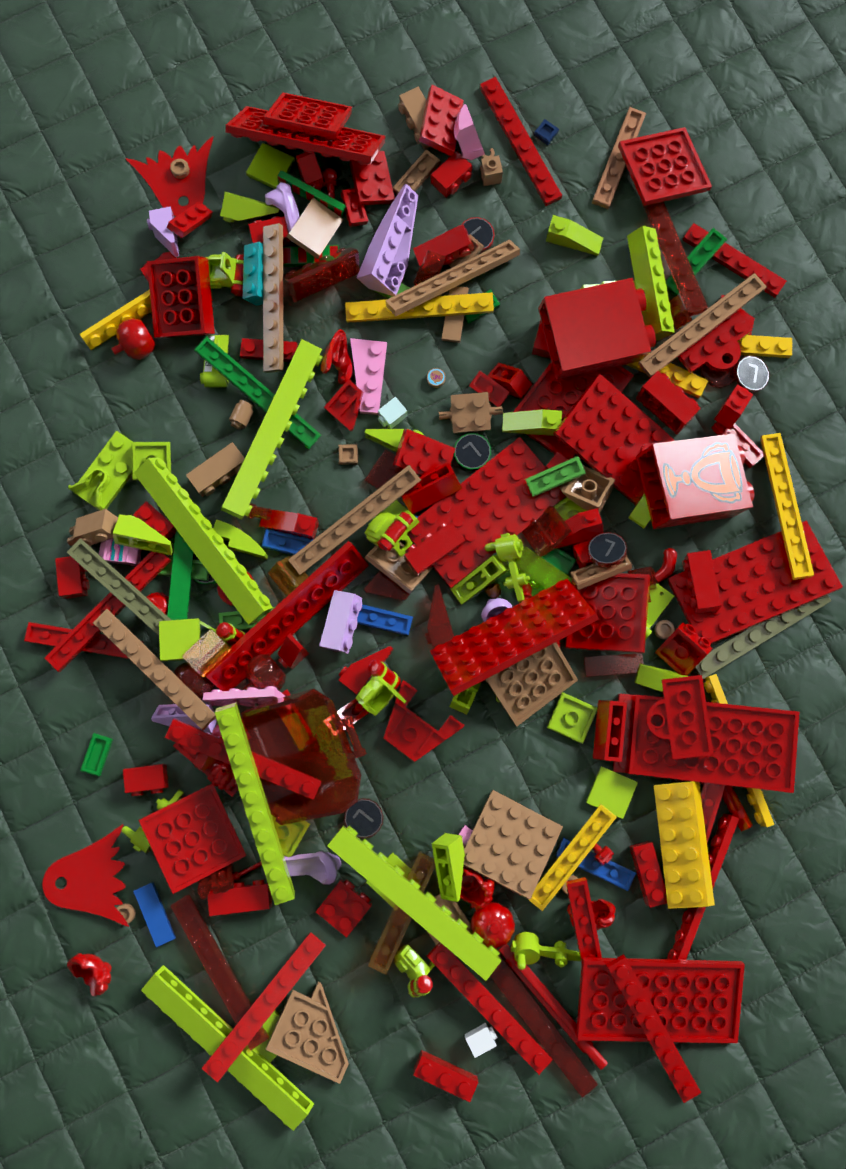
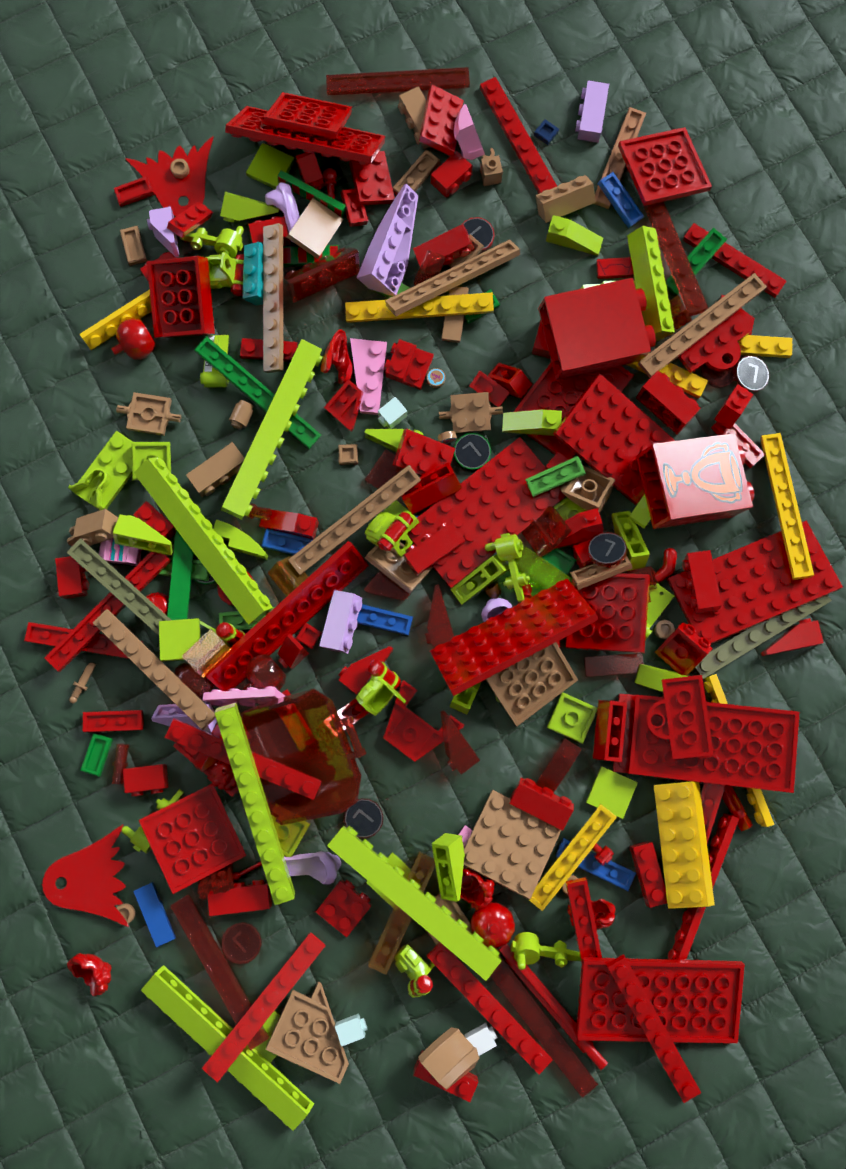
none -> medium nougat piece [69,663,96,704]
none -> red plate [83,710,143,732]
none -> clear red pin [112,744,129,784]
none -> red tile [113,176,155,207]
none -> medium nougat plate [116,392,181,436]
none -> medium nougat tile [120,226,147,266]
none -> lime piece [180,226,244,258]
none -> clear red tile [222,922,262,964]
none -> red tile [296,623,322,649]
none -> clear red plate [326,67,470,96]
none -> light aqua brick [335,1013,368,1046]
none -> red plate [384,339,434,390]
none -> medium nougat slope [418,1028,479,1090]
none -> medium nougat tile [438,431,457,444]
none -> clear red slope [440,710,480,774]
none -> red brick [509,778,574,831]
none -> medium nougat brick [536,175,596,223]
none -> clear red slope [536,738,582,792]
none -> lavender brick [575,81,609,143]
none -> red tile [596,257,634,279]
none -> blue tile [597,172,644,228]
none -> lime slope [611,511,650,571]
none -> red slope [761,618,824,656]

